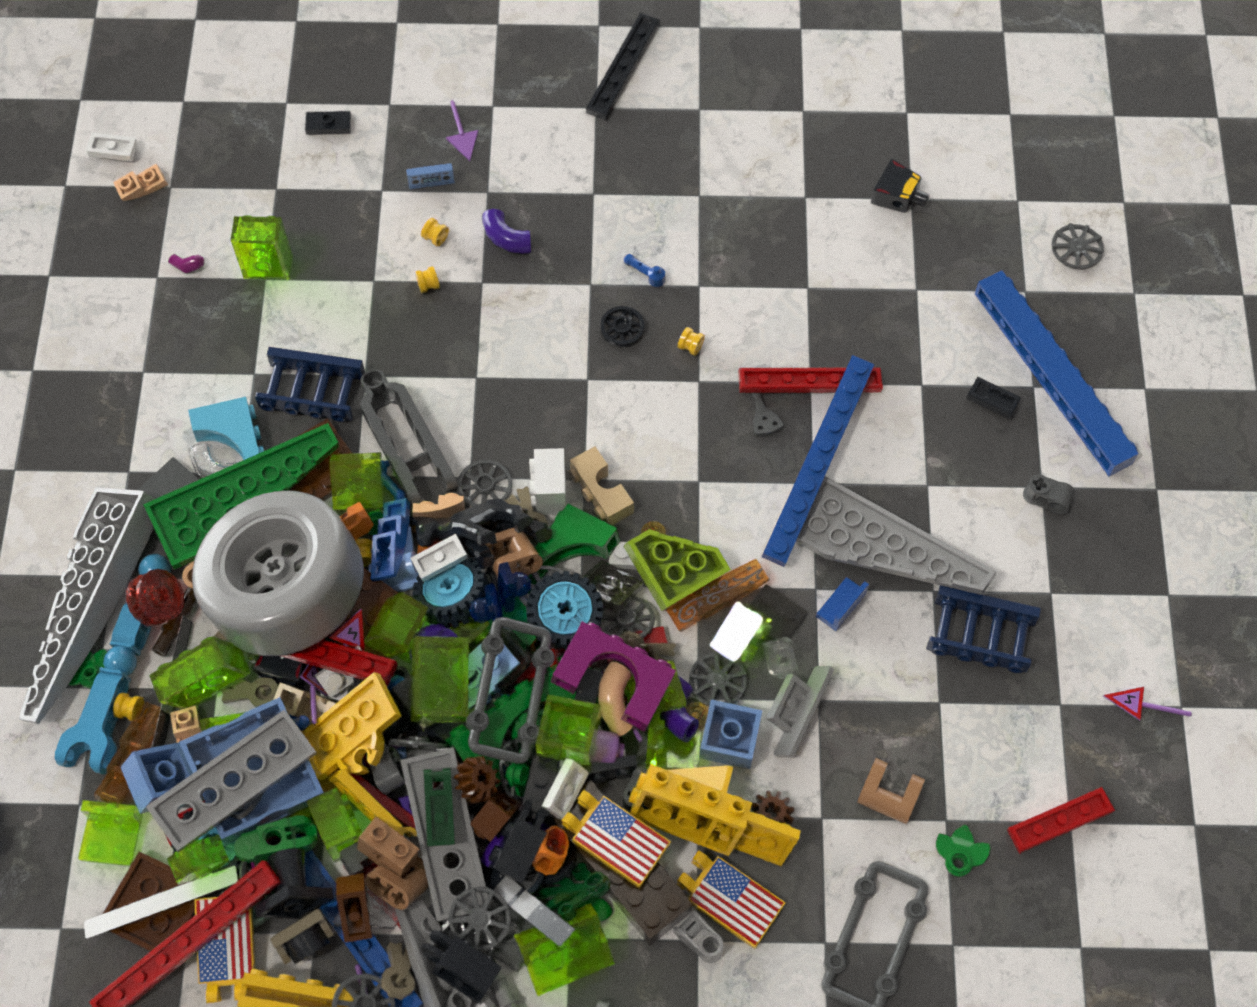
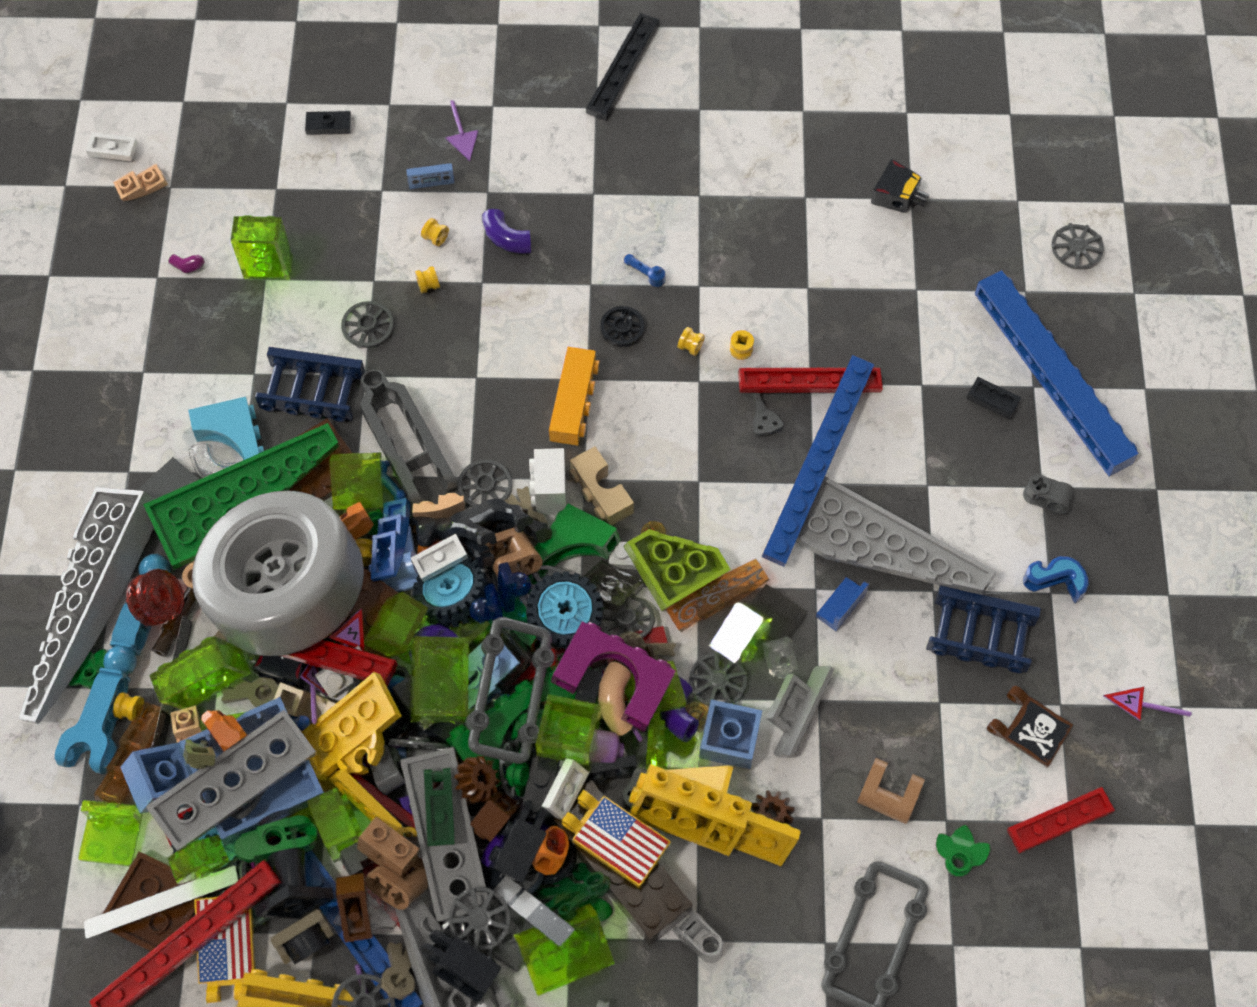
tile [676,850,785,949] -> none
none -> olive plate [183,739,216,769]
none -> orange rock [201,710,247,751]
none -> dark grey wheel [341,301,394,349]
none -> light orange brick [549,346,600,446]
none -> yellow wheel [730,330,754,360]
none -> flag [987,686,1073,767]
none -> blue animal [1023,556,1089,604]

